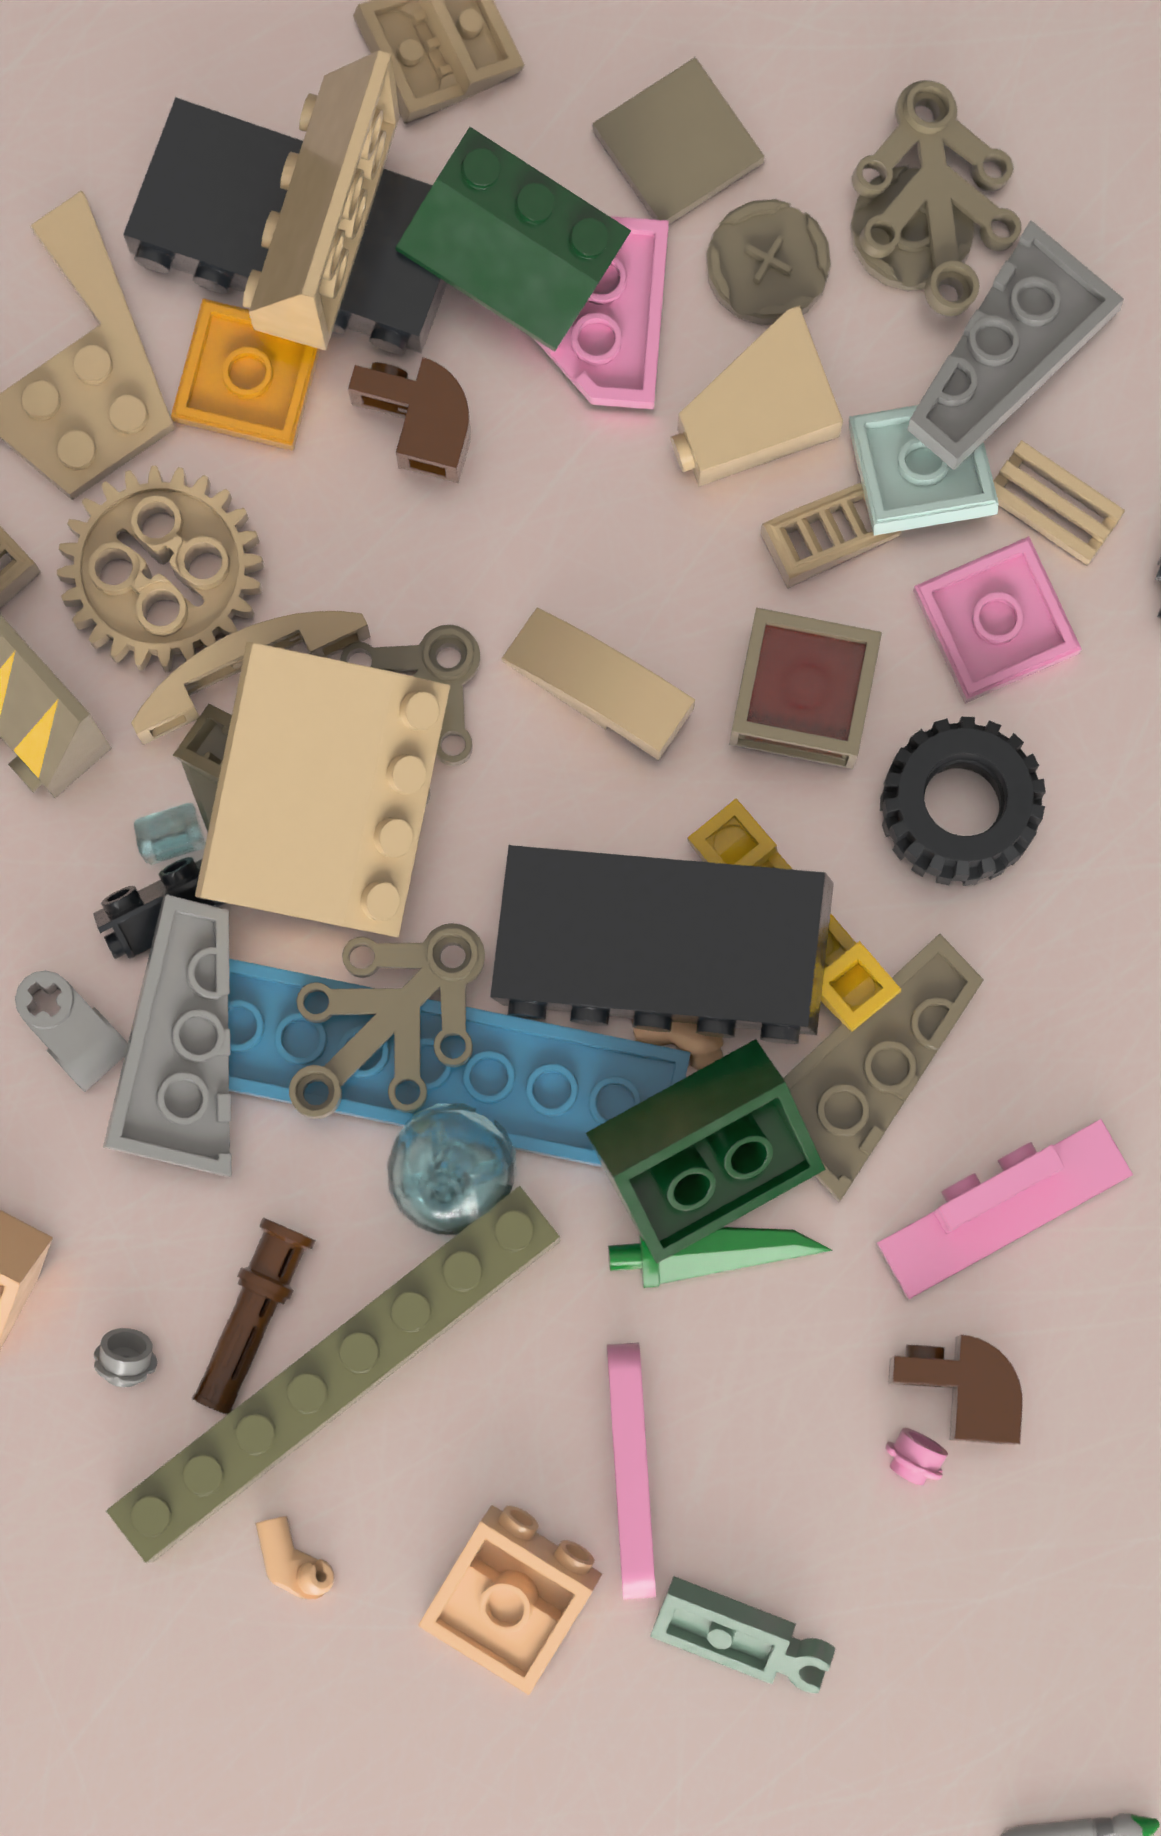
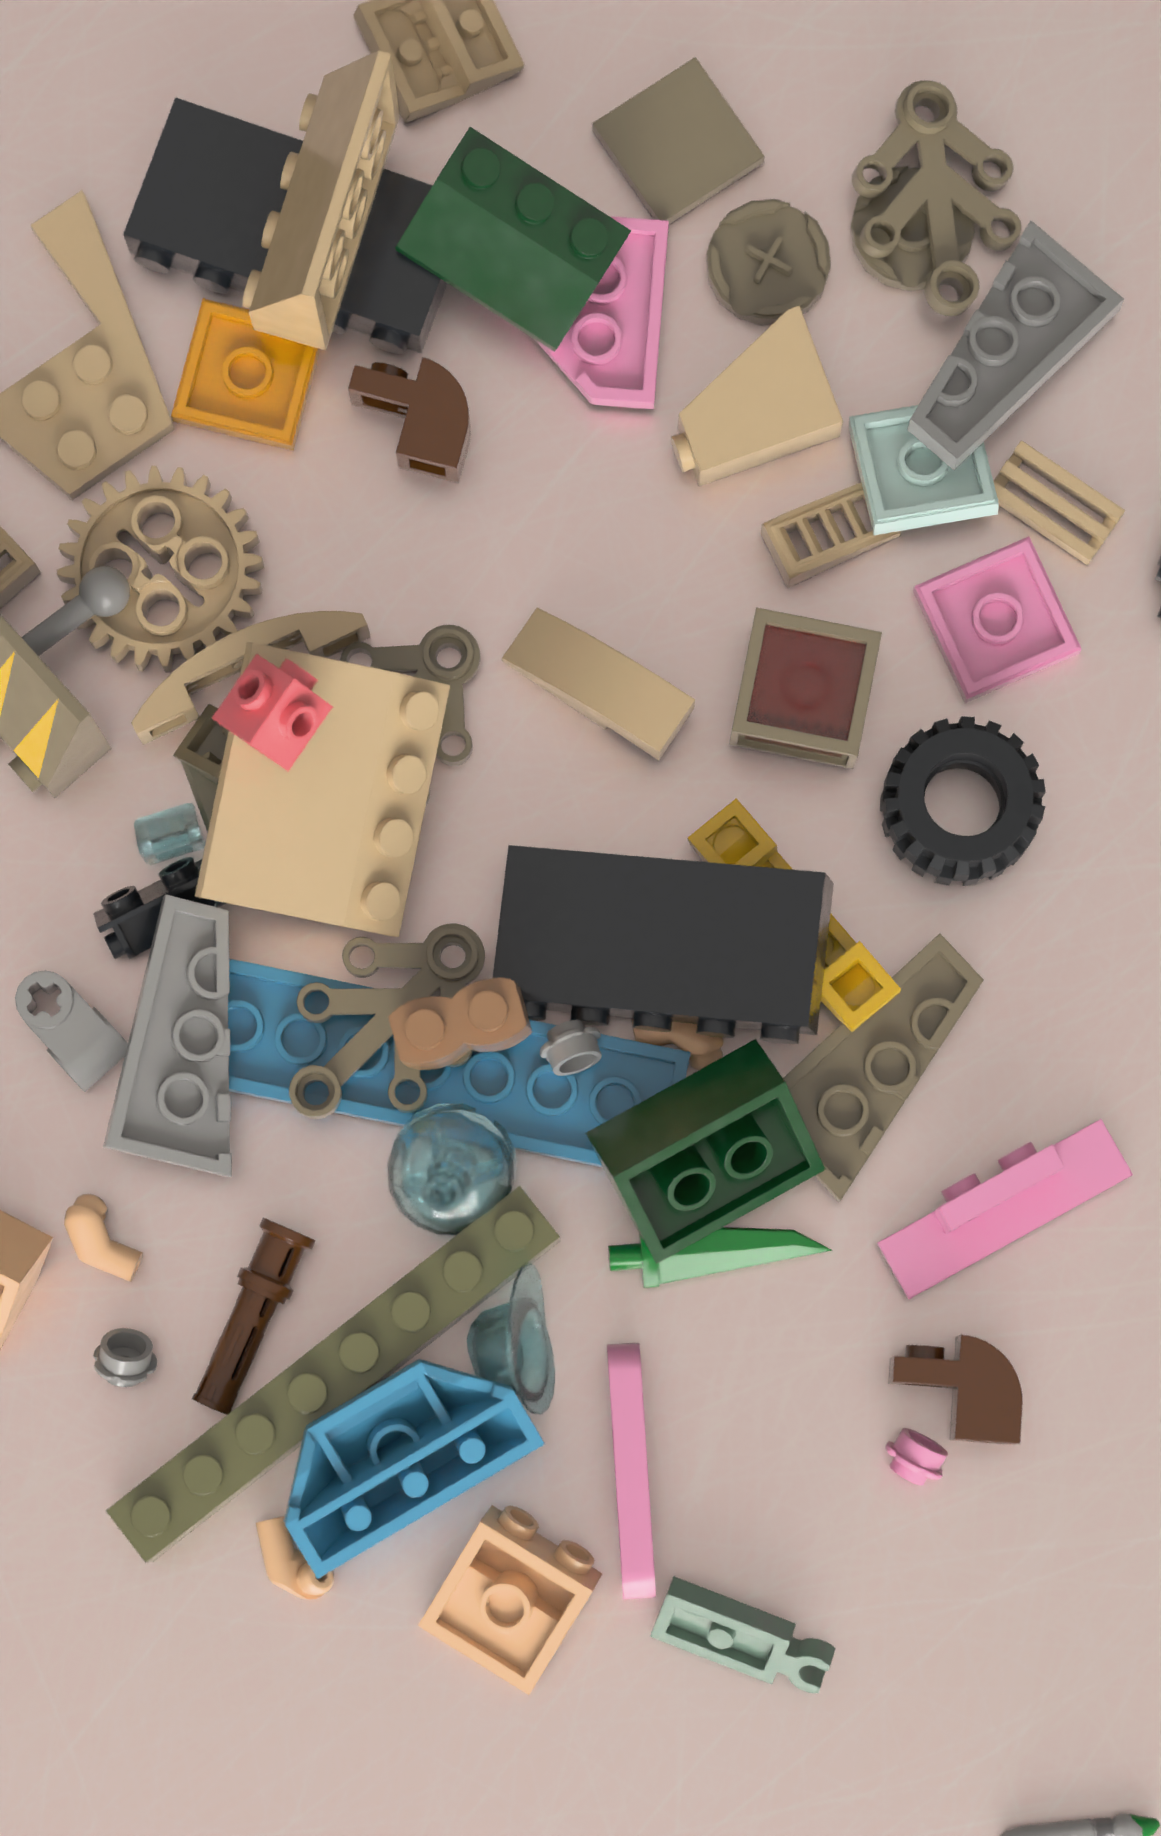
none -> light grey bar [21,566,130,656]
none -> light nougat arm [64,1194,143,1282]
none -> coral brick [211,654,333,771]
none -> dark azure wedge [284,1359,545,1579]
none -> medium nougat brick [388,978,533,1070]
none -> clear light blue piece [467,1263,555,1415]
none -> light grey plate [540,1020,602,1076]

